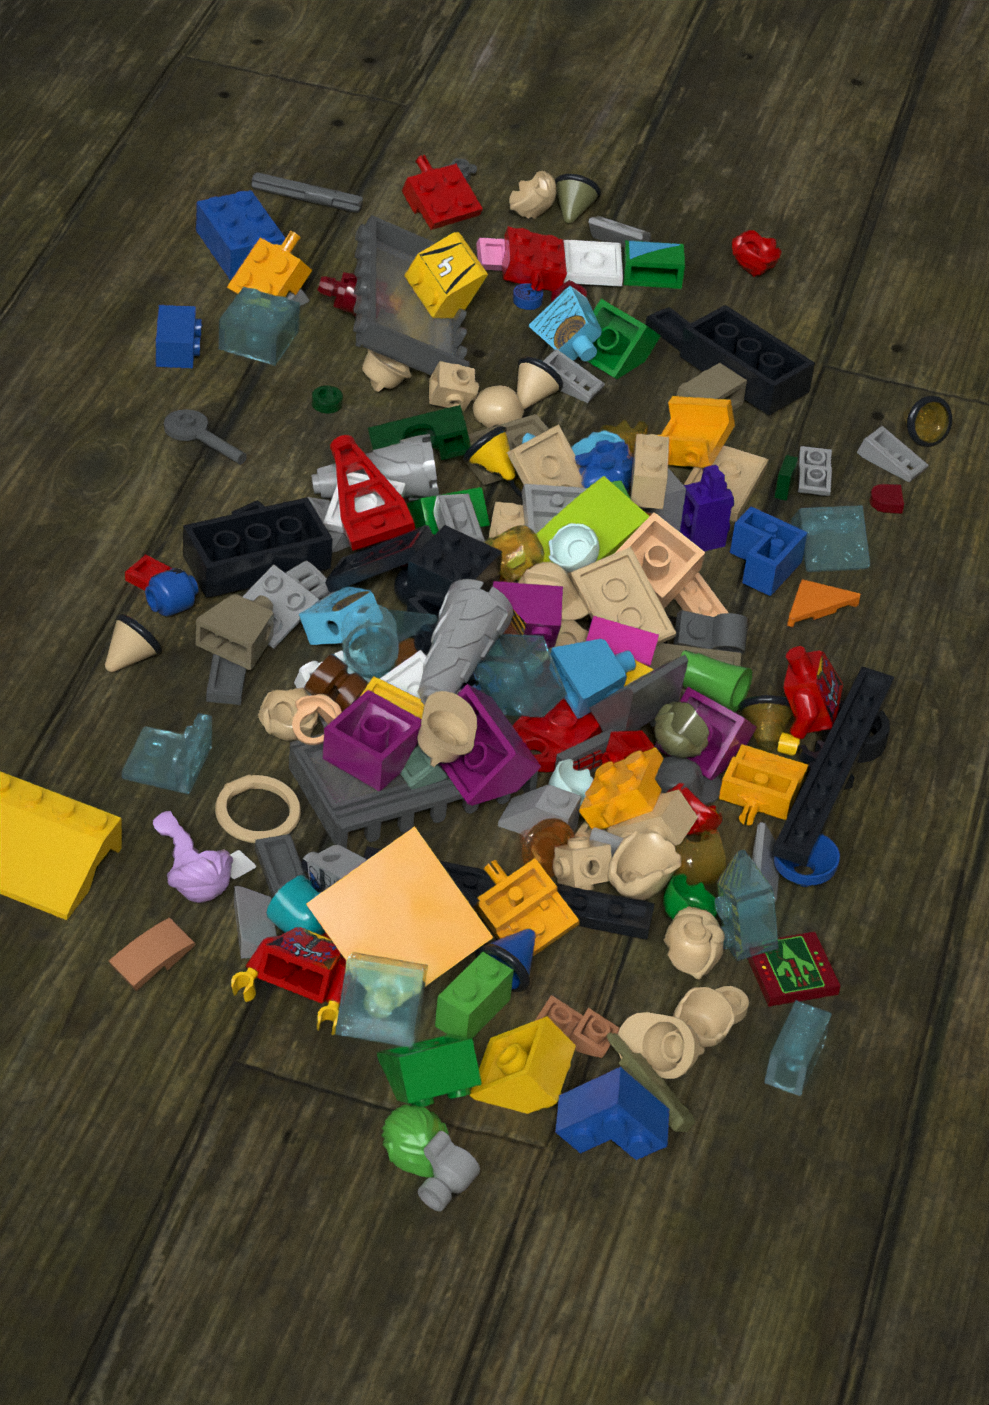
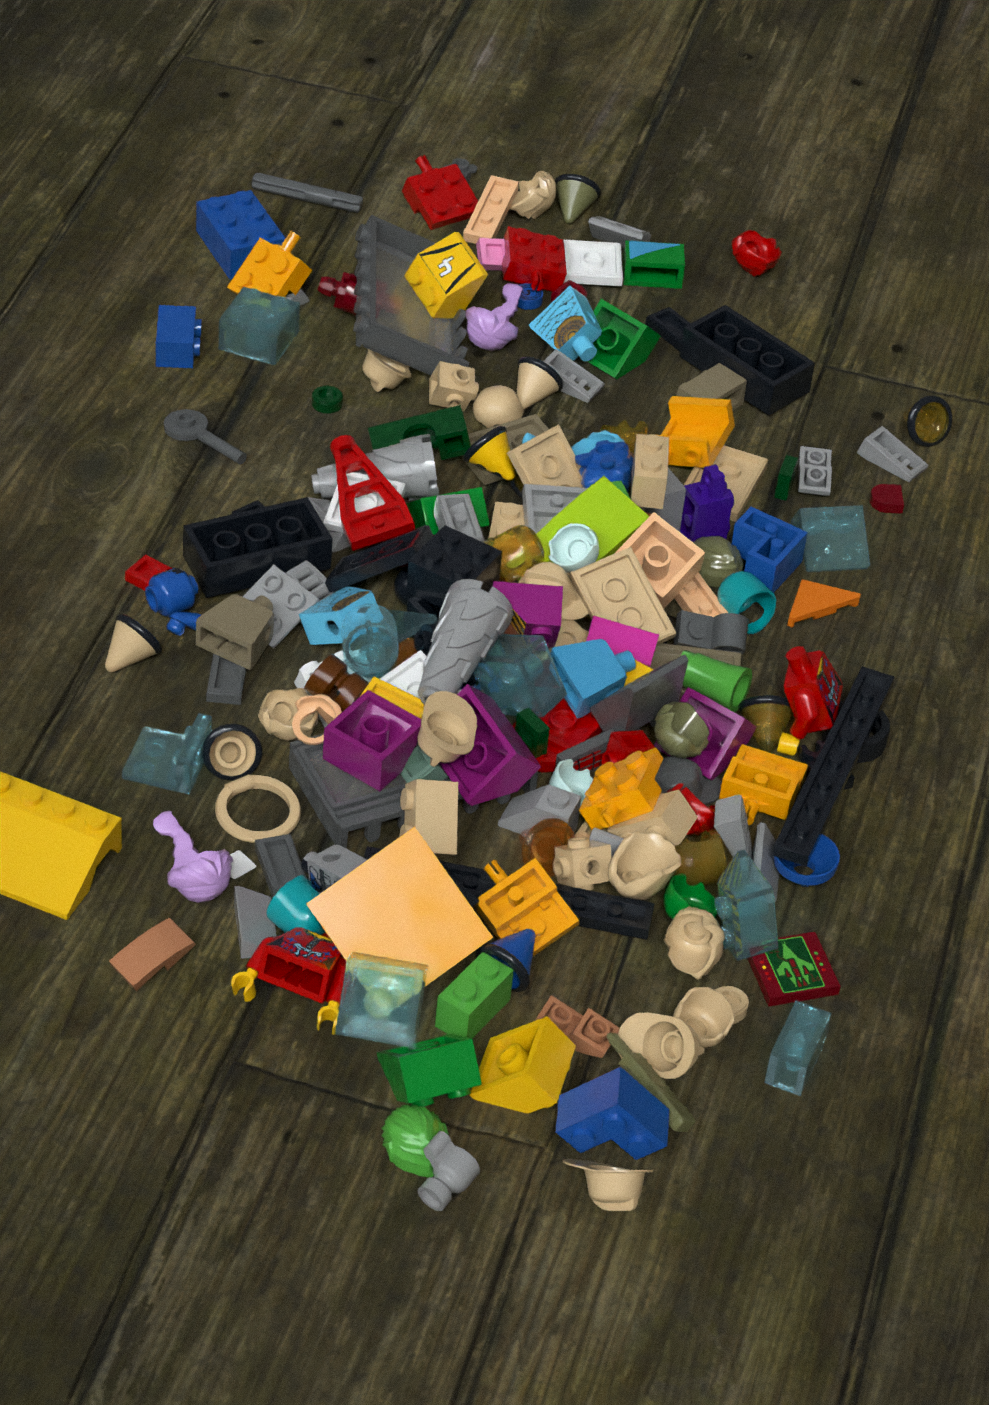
none -> blue arm [166,611,201,636]
none -> tan hat [202,724,263,781]
none -> tan brick [399,779,458,859]
none -> light nougat plate [463,175,519,244]
none -> lavender hair [465,283,523,352]
none -> dark green tile [515,707,550,758]
none -> tan piece [563,1159,653,1211]
none -> olive hair [693,536,743,588]
none -> light grey slope [714,794,752,874]
none -> teal helmet [717,571,777,634]

